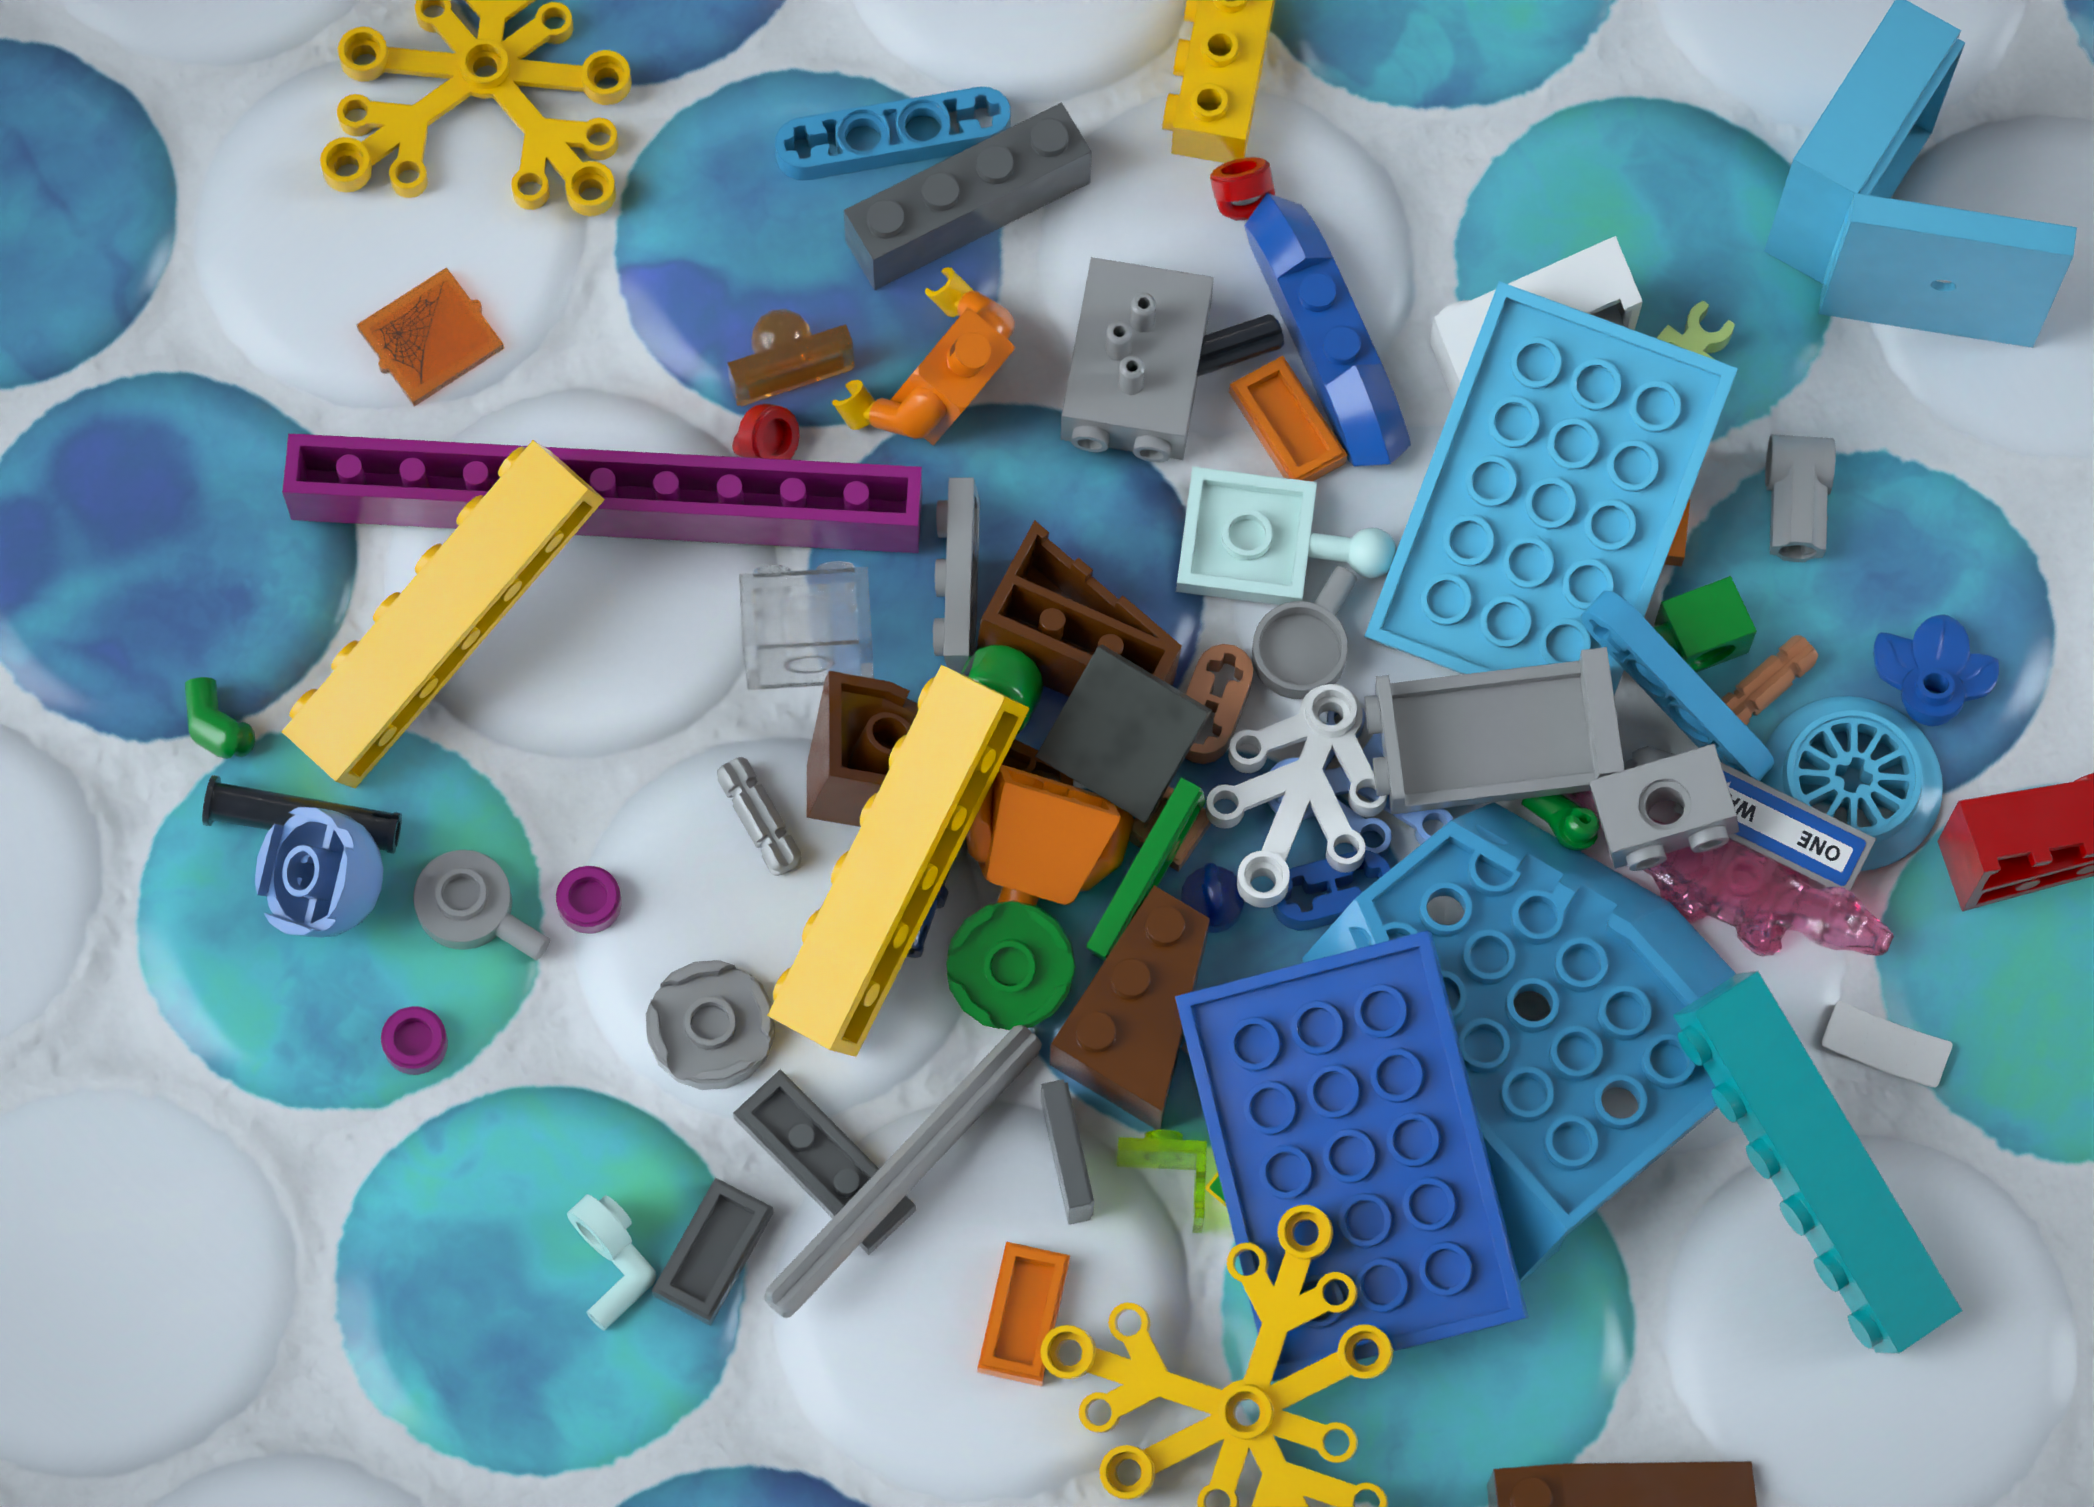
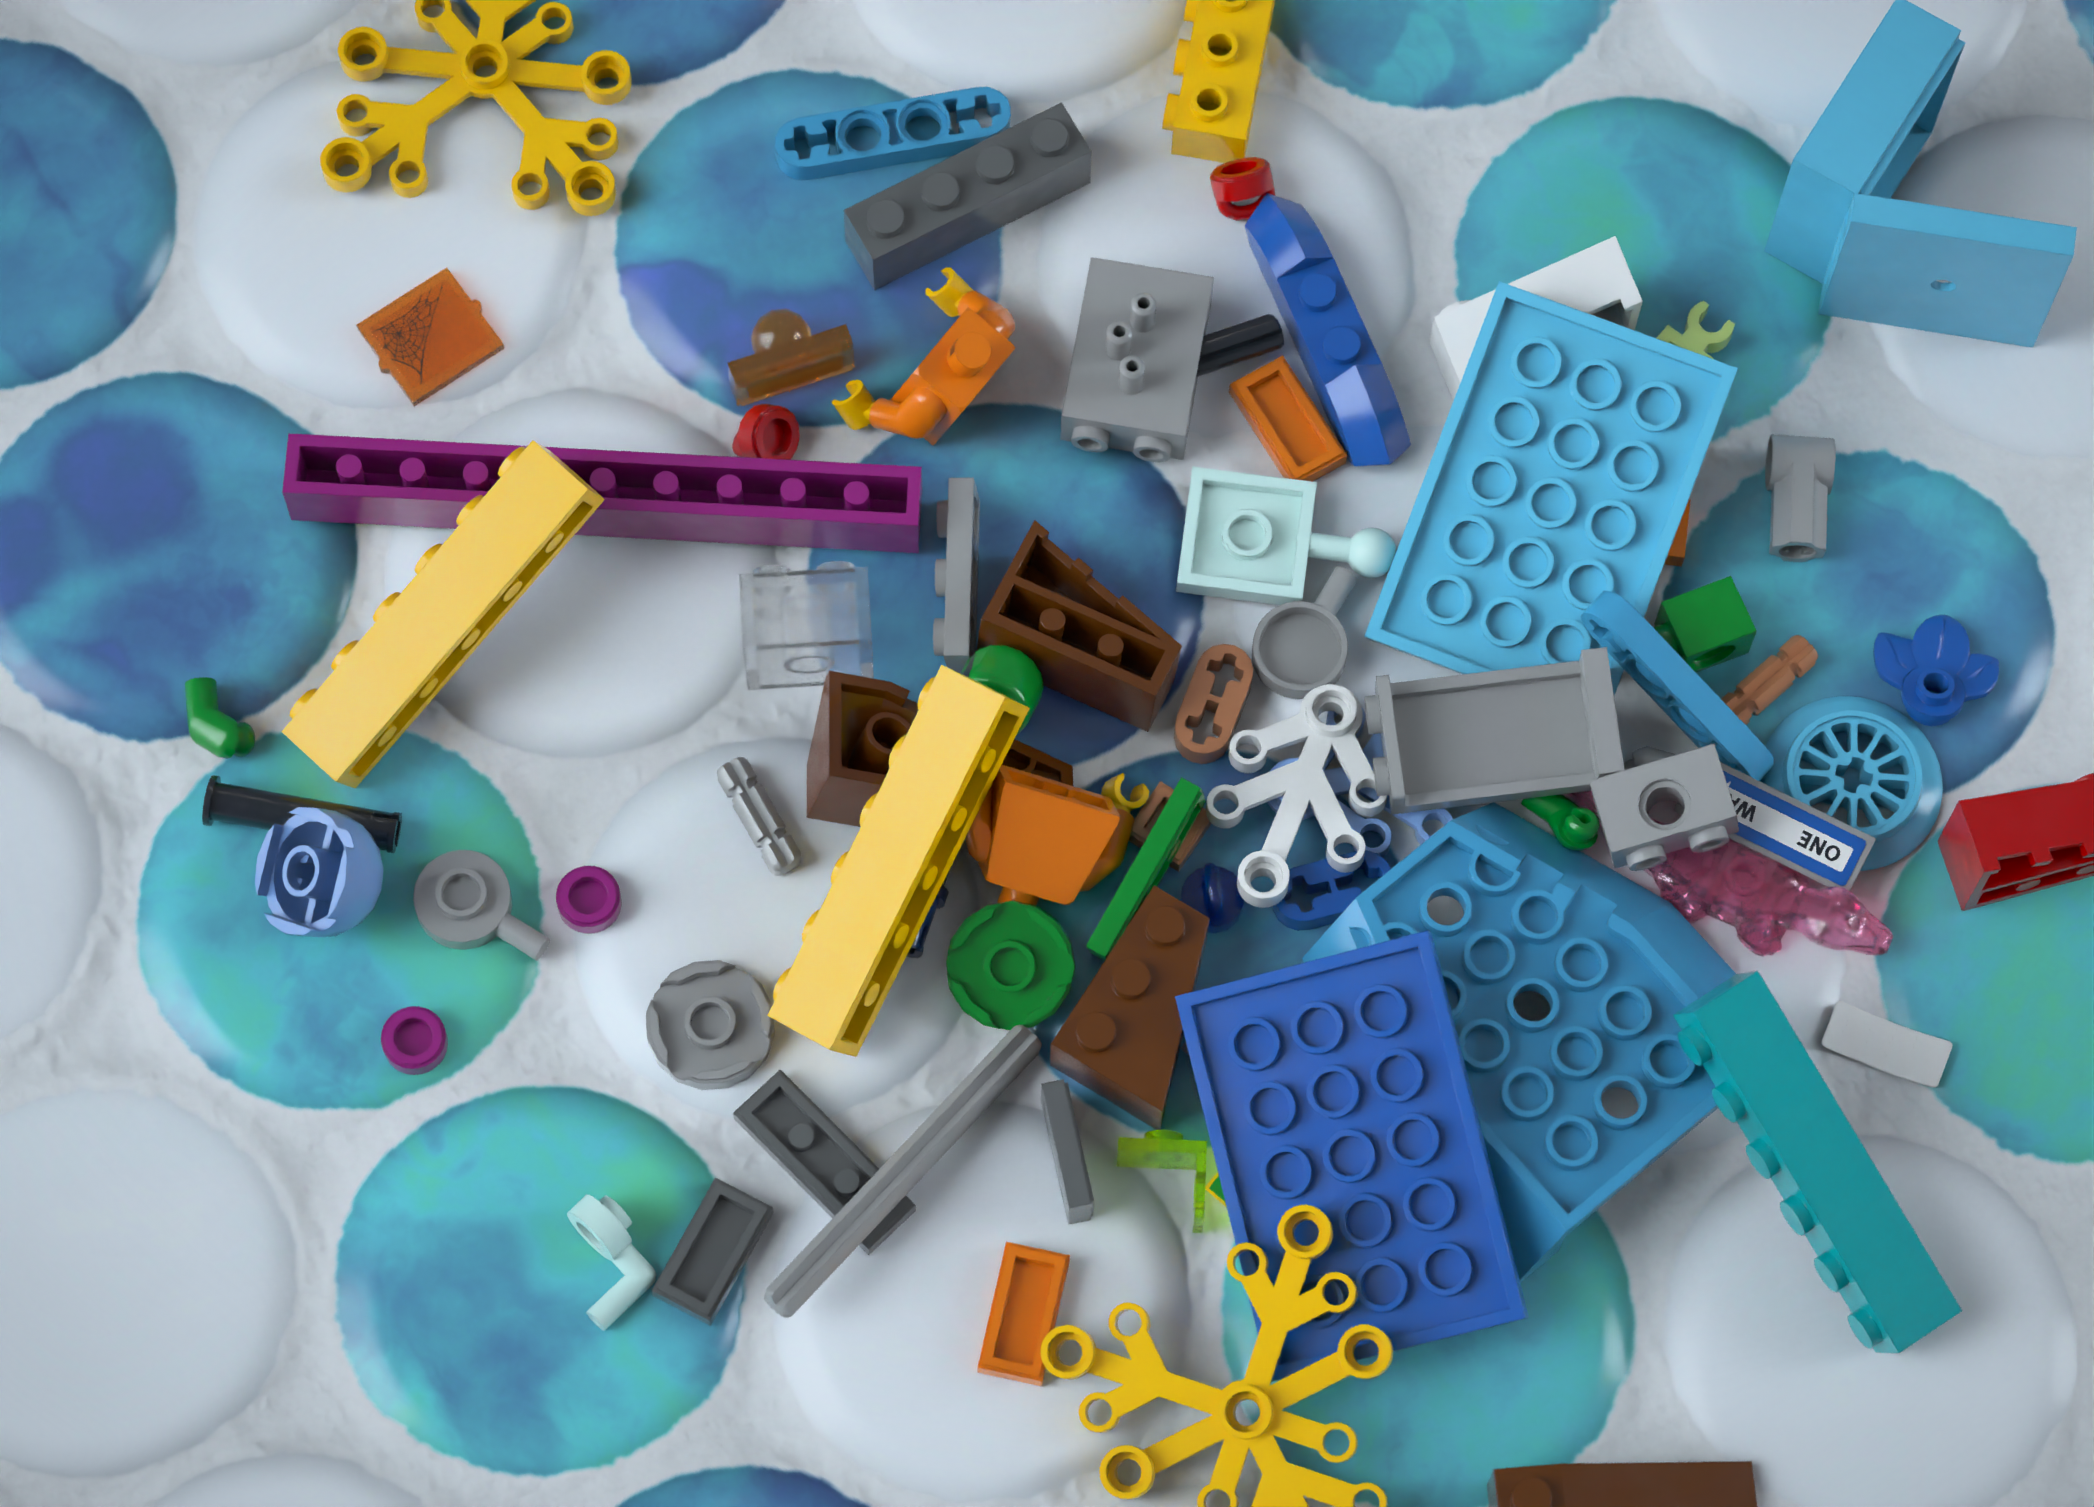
pearl dark grey tile [1035,645,1212,823] -> none

